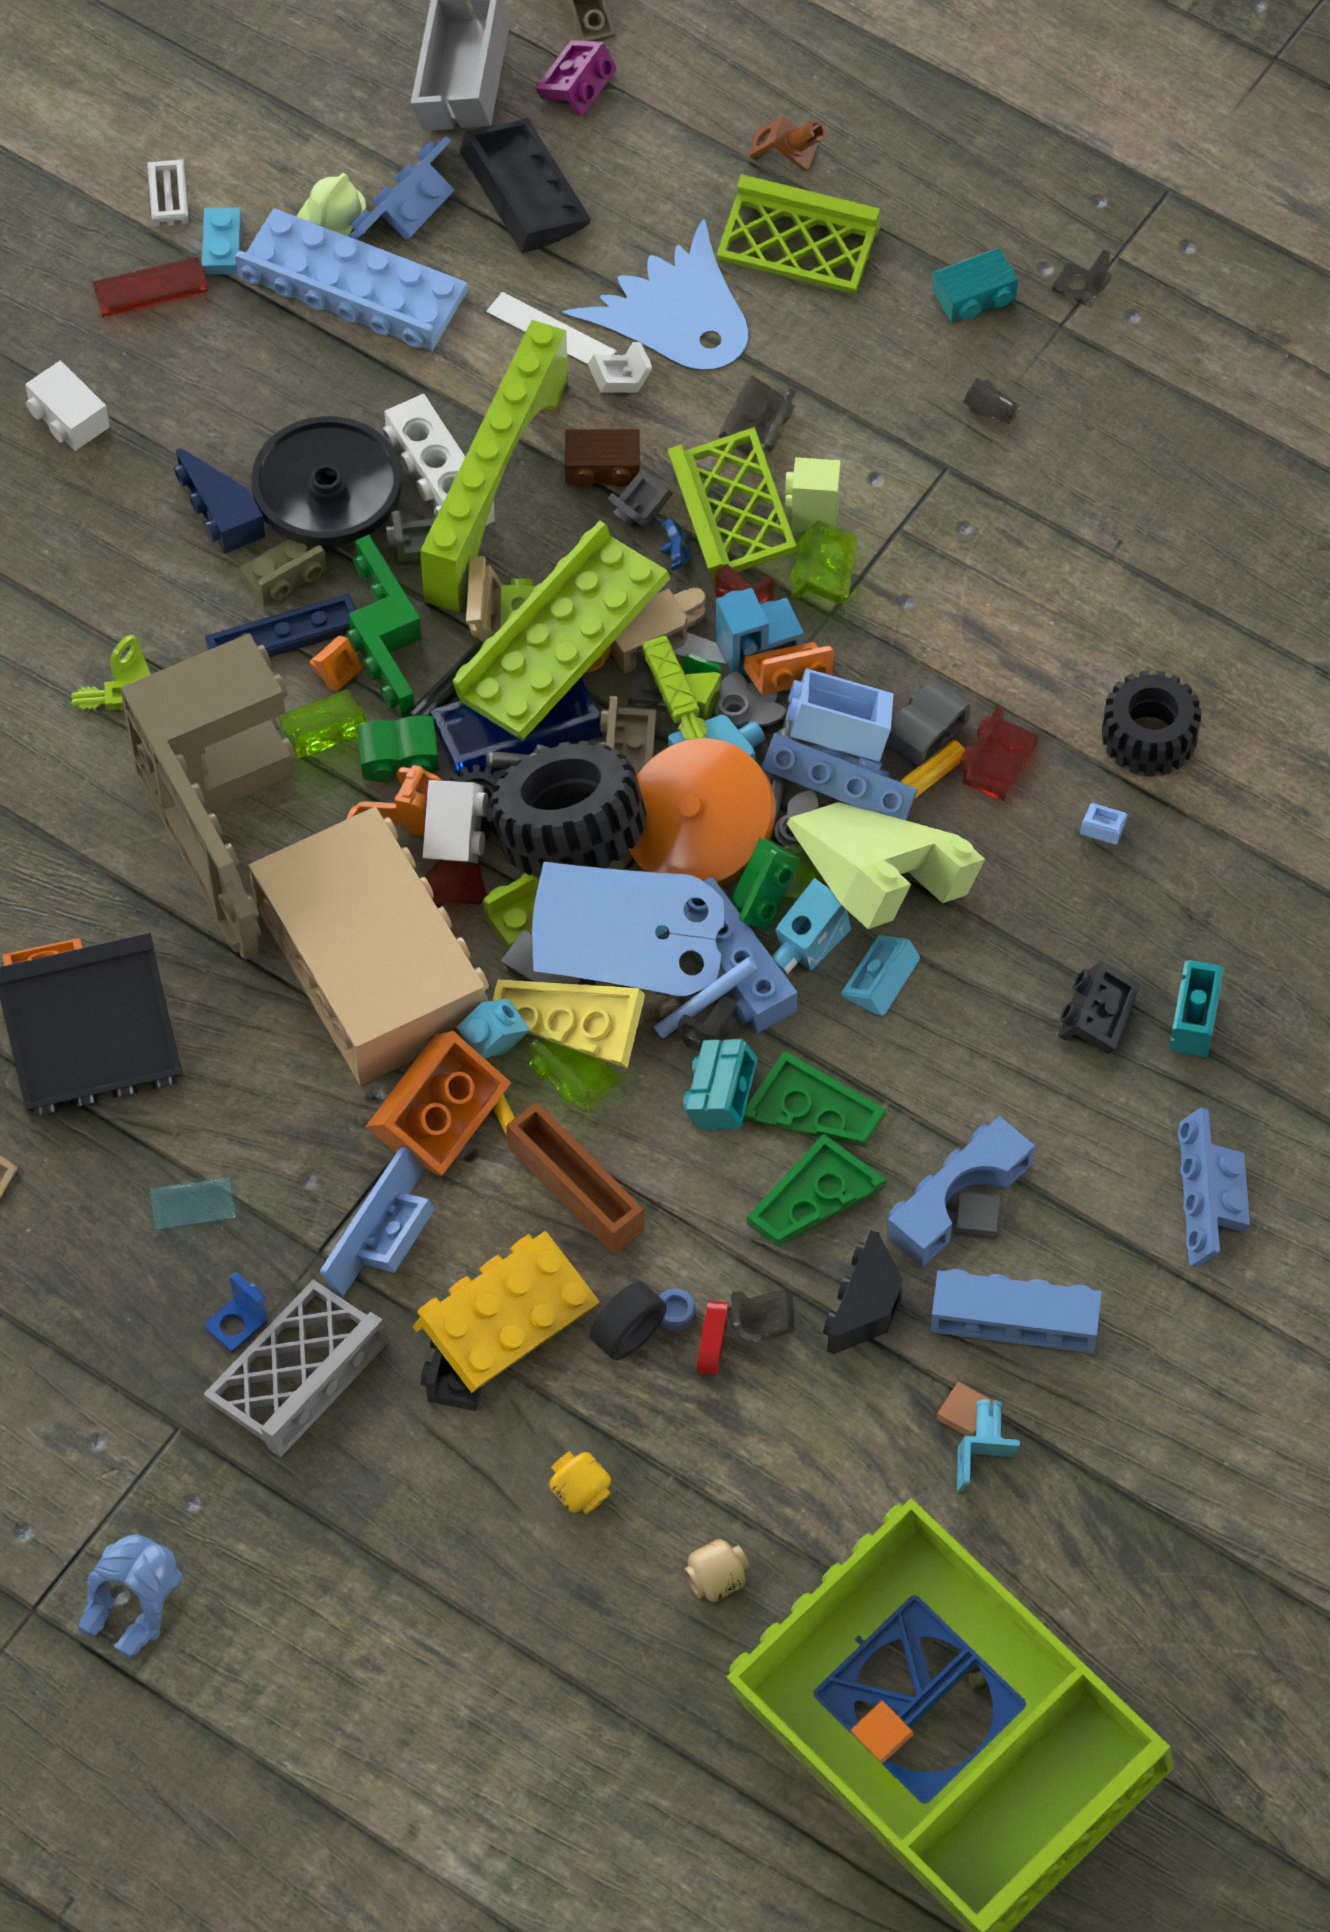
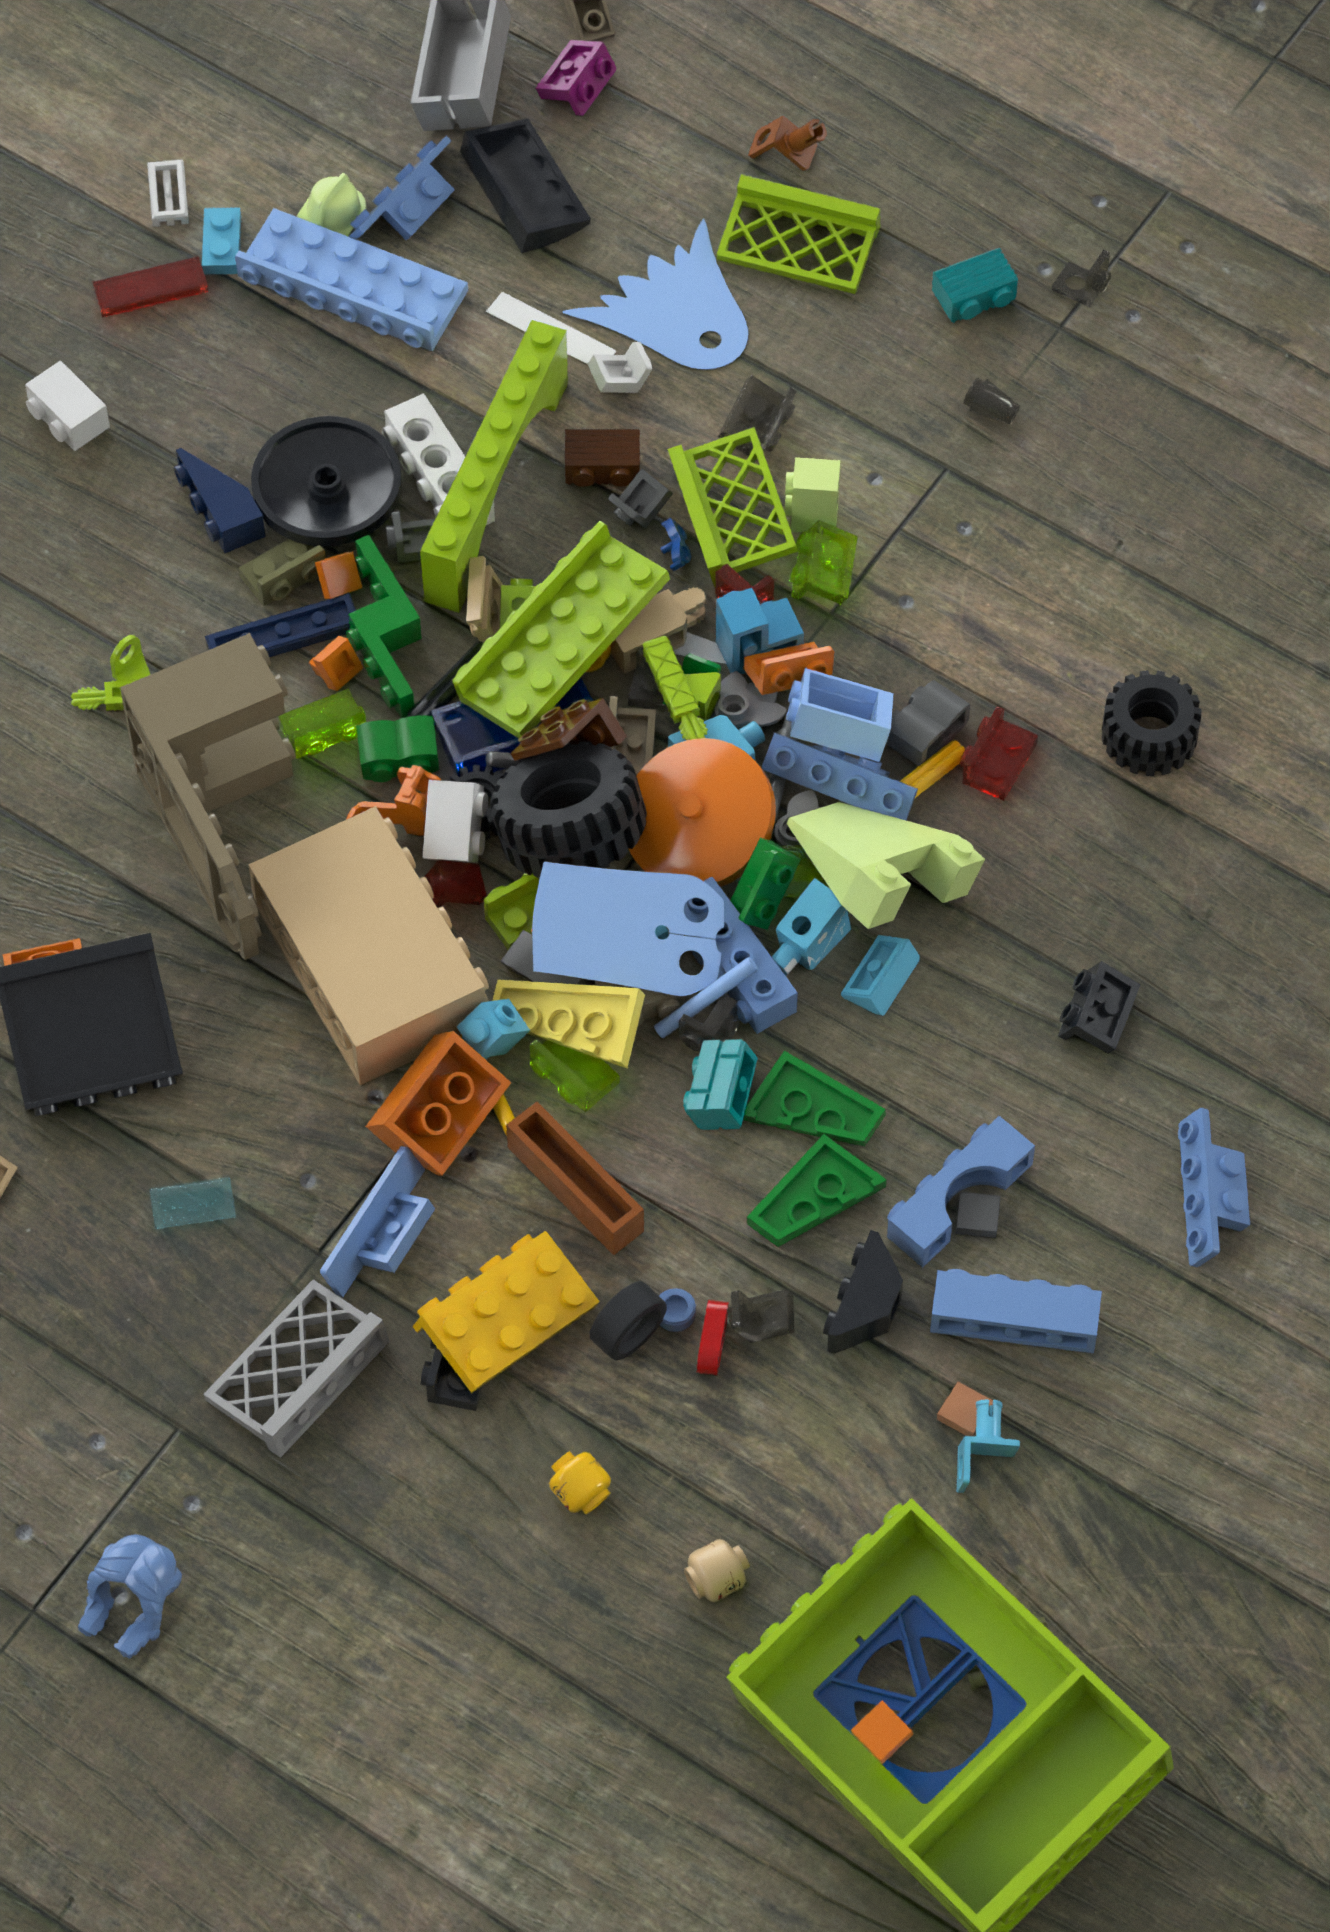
blue bracket [204,1272,268,1353] -> none
light blue tile [1079,803,1128,845] -> none
teal brick [1169,960,1224,1057] -> none
none -> orange tile [315,552,362,599]
none -> reddish brown bracket [510,698,627,761]

